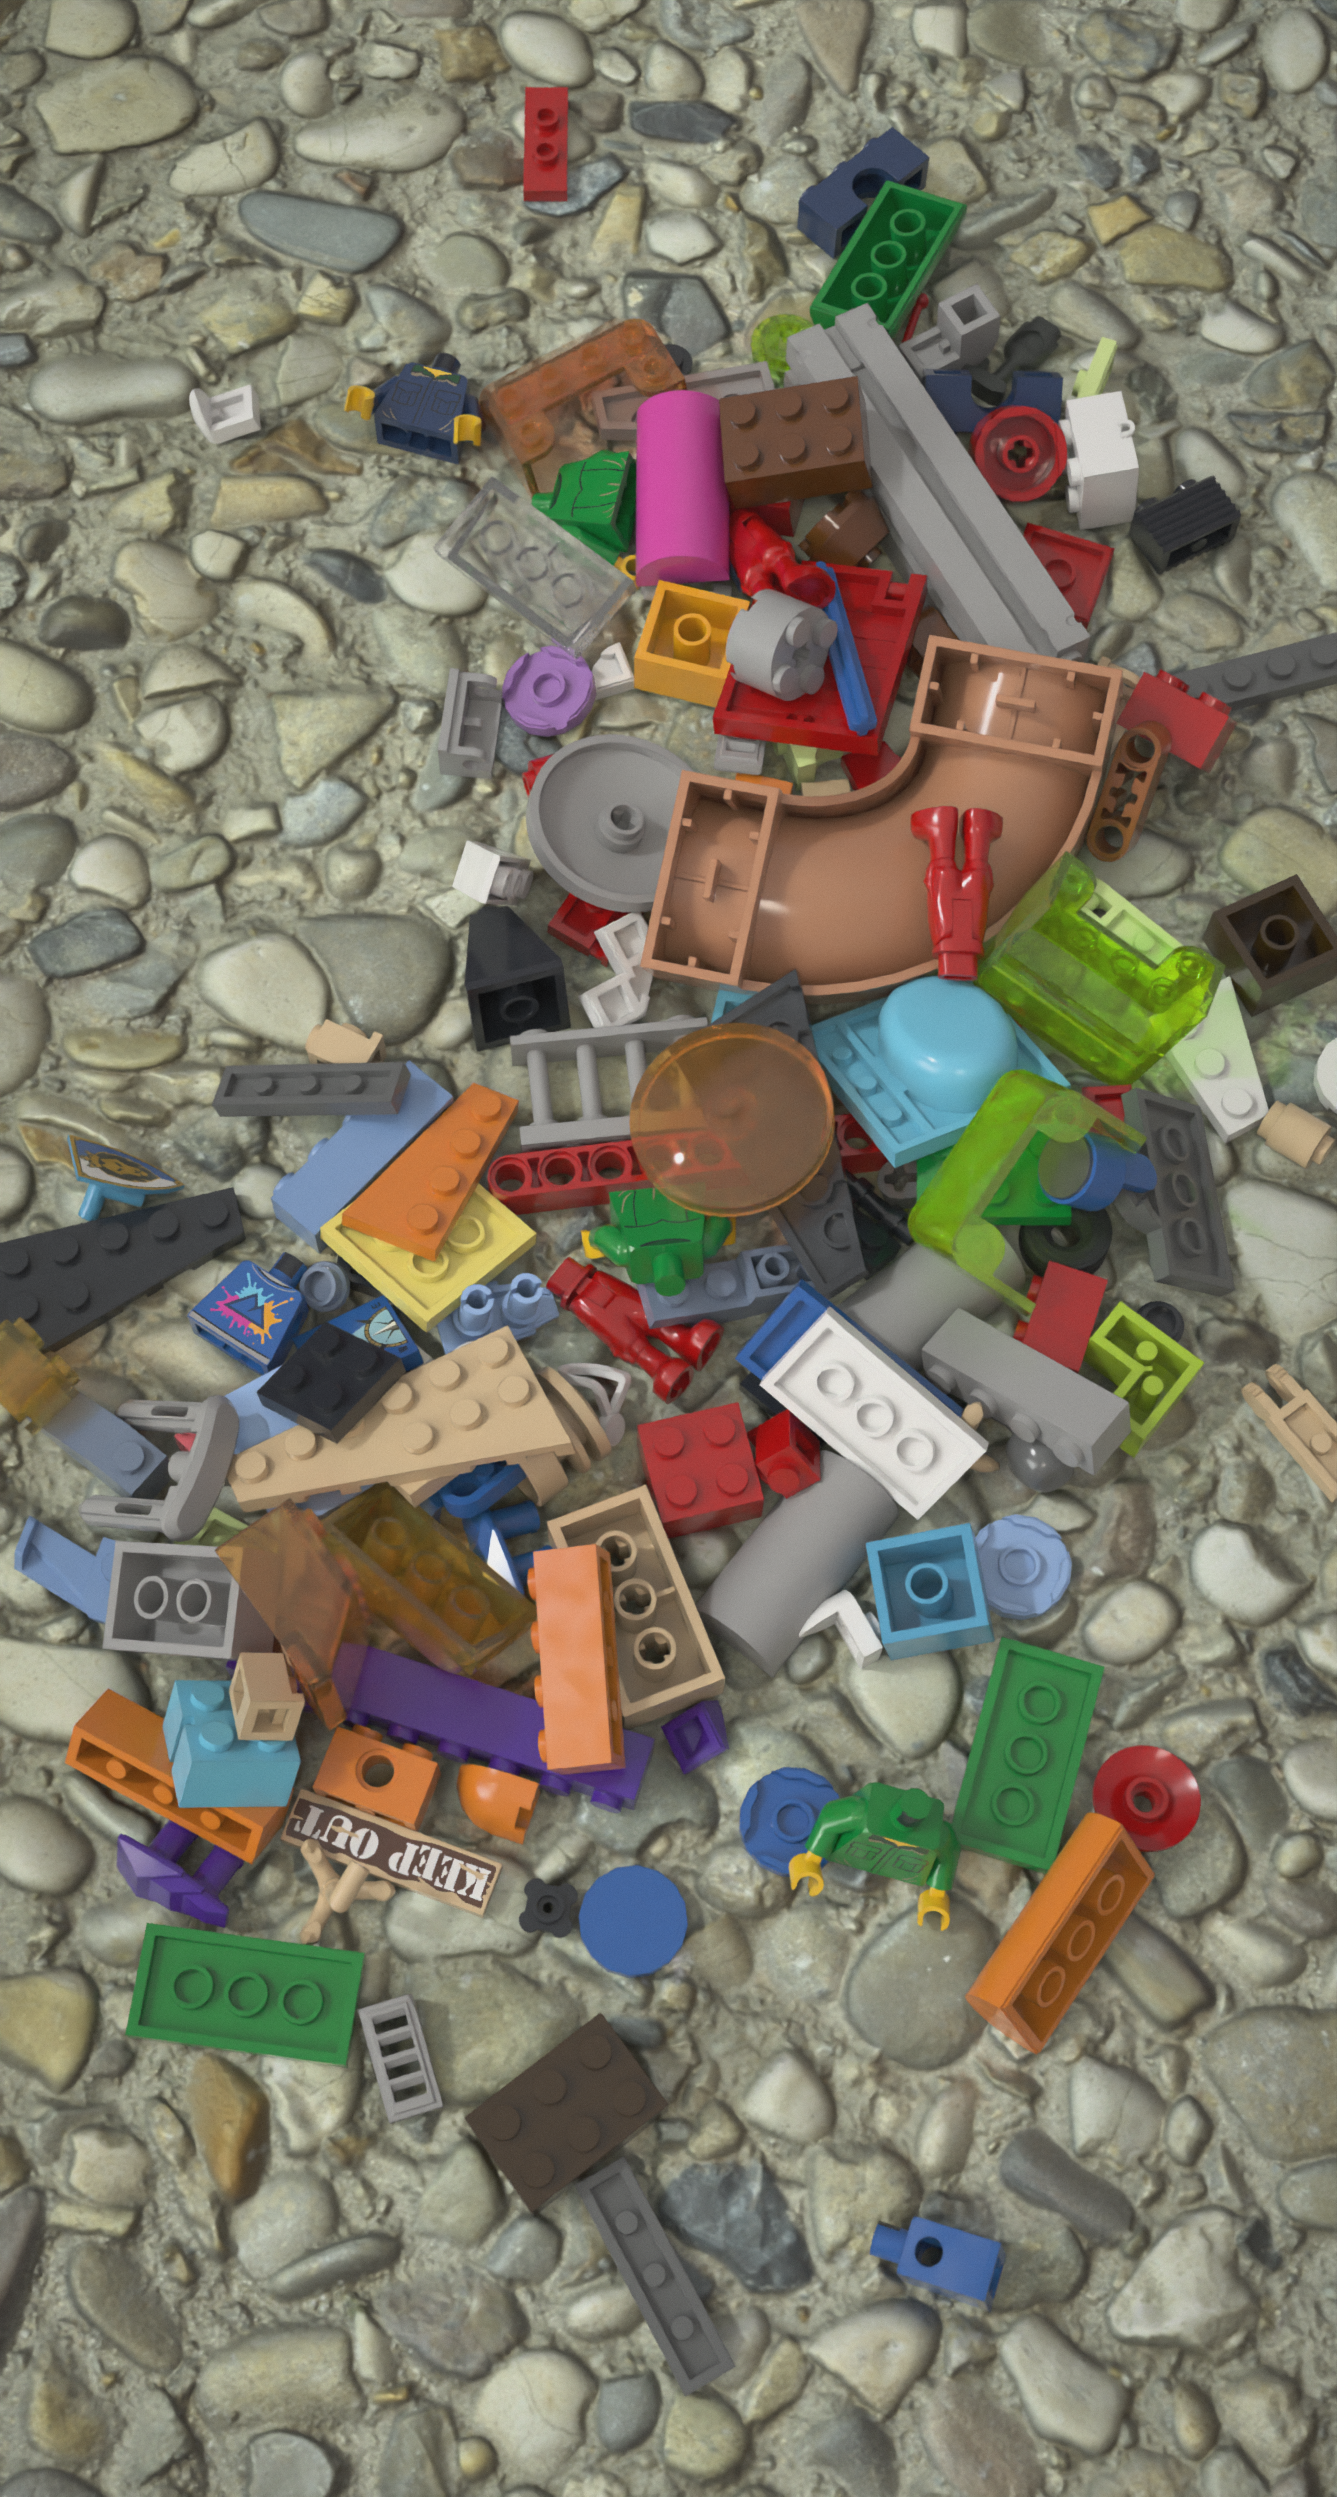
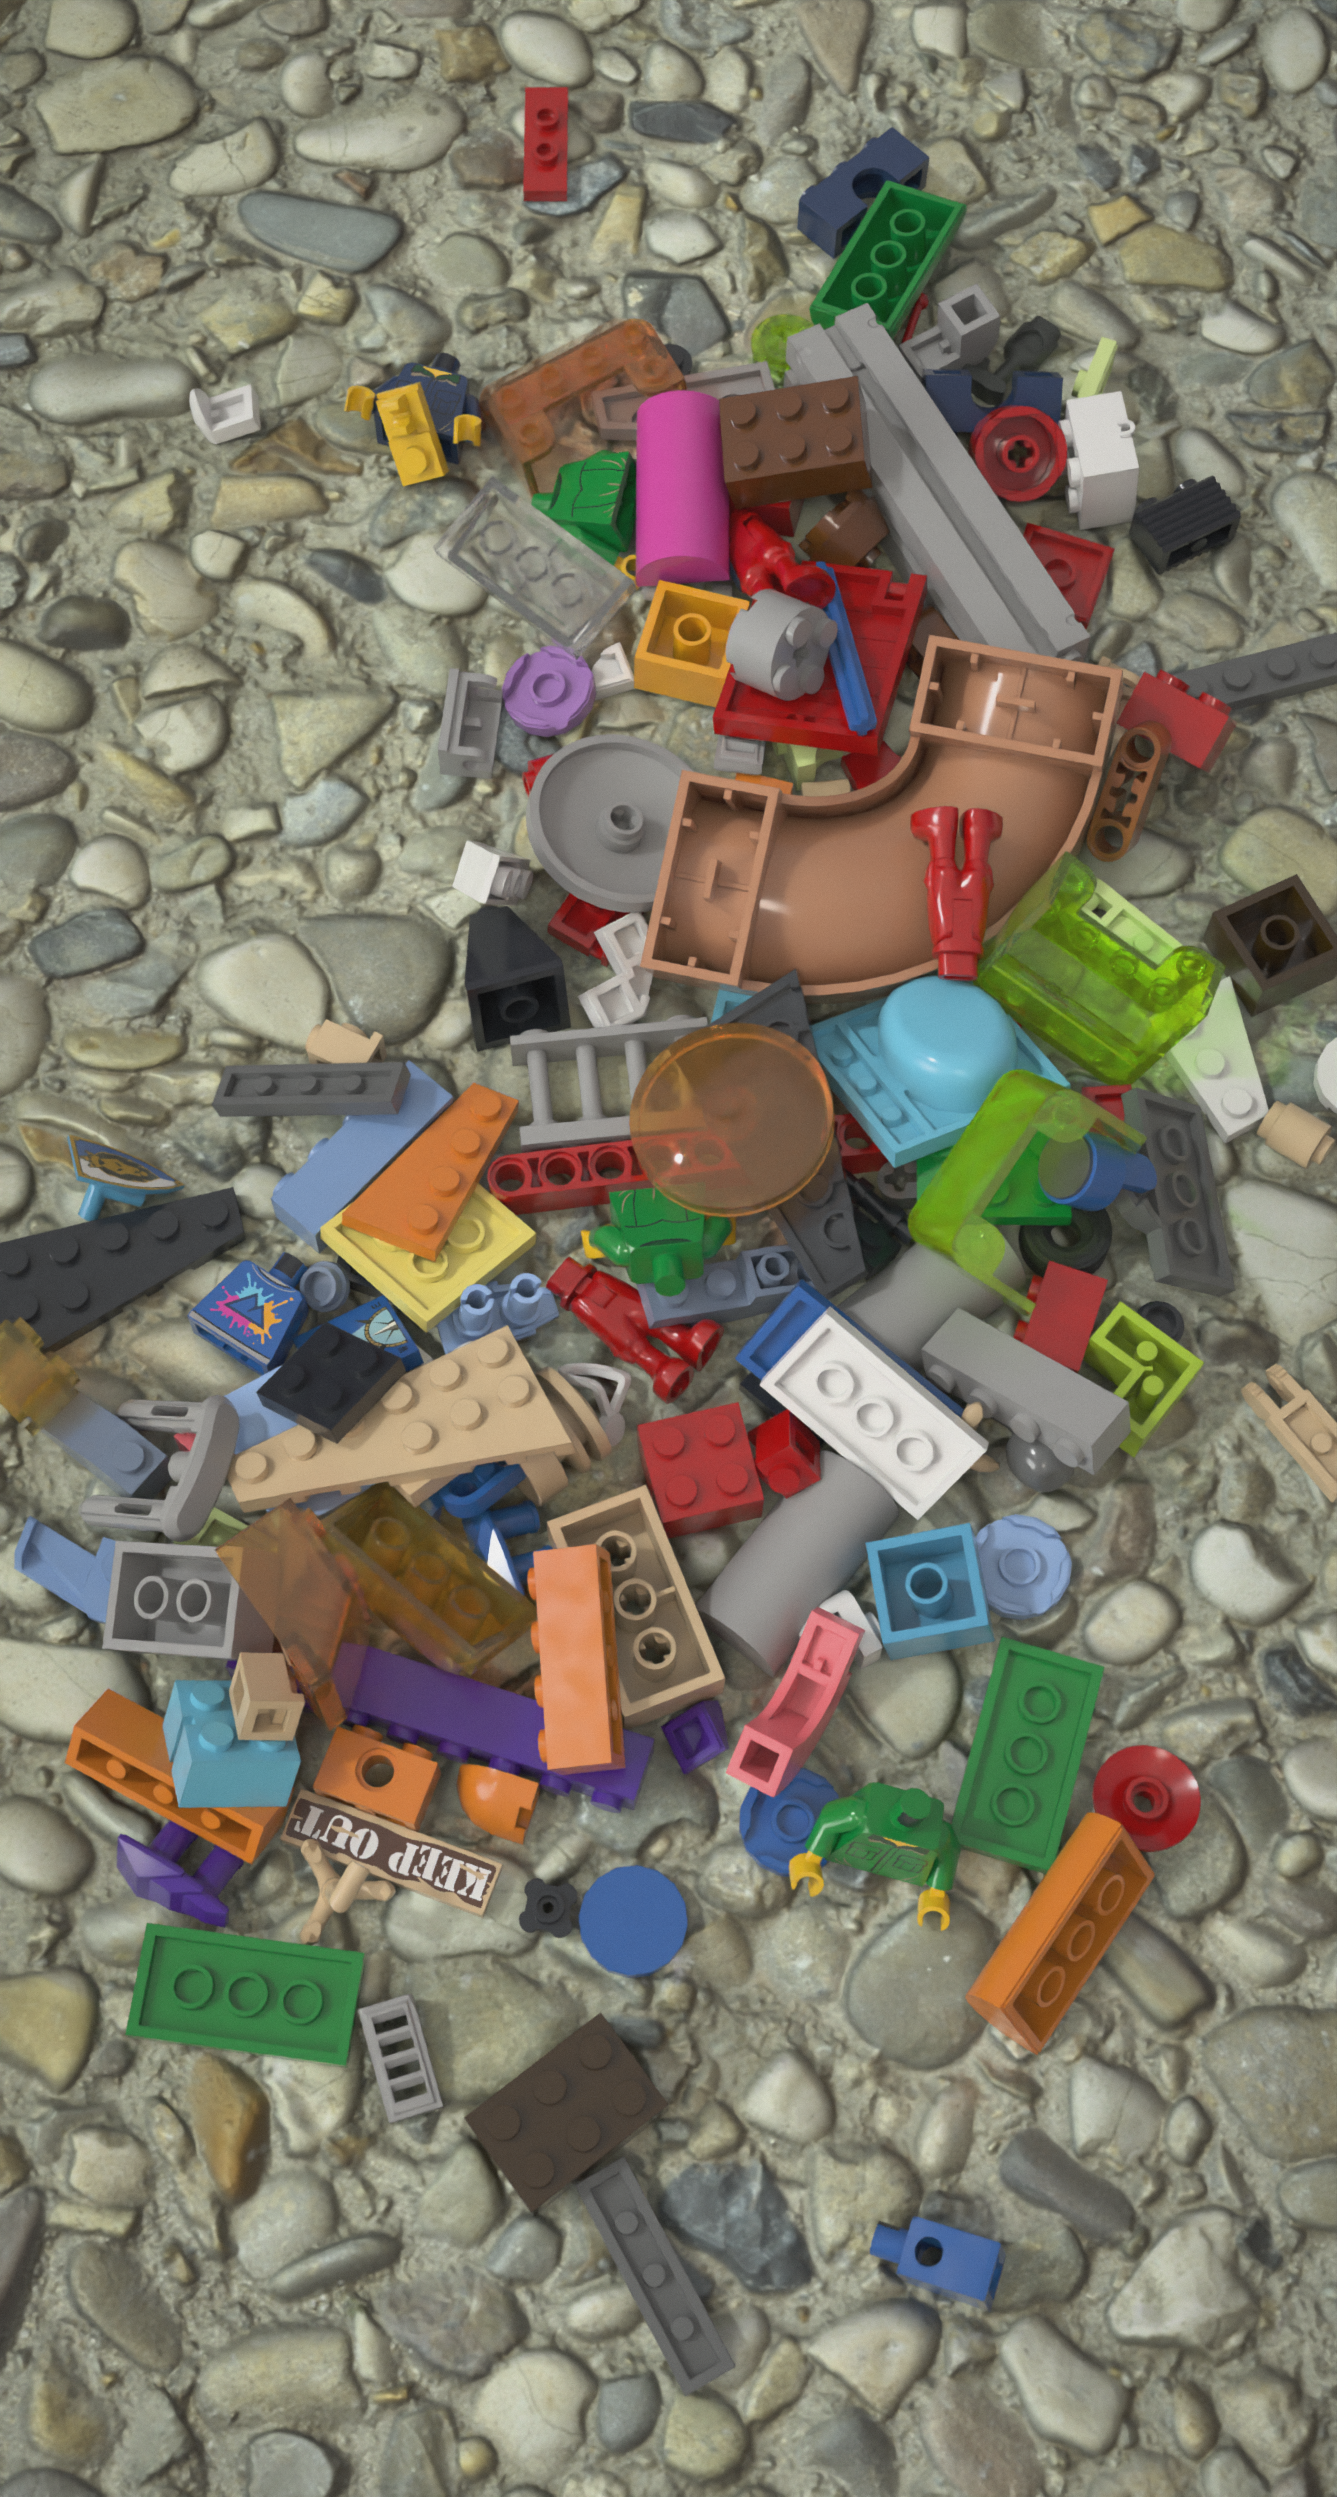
none -> yellow plate [375,382,449,486]
none -> coral arch [726,1607,865,1798]

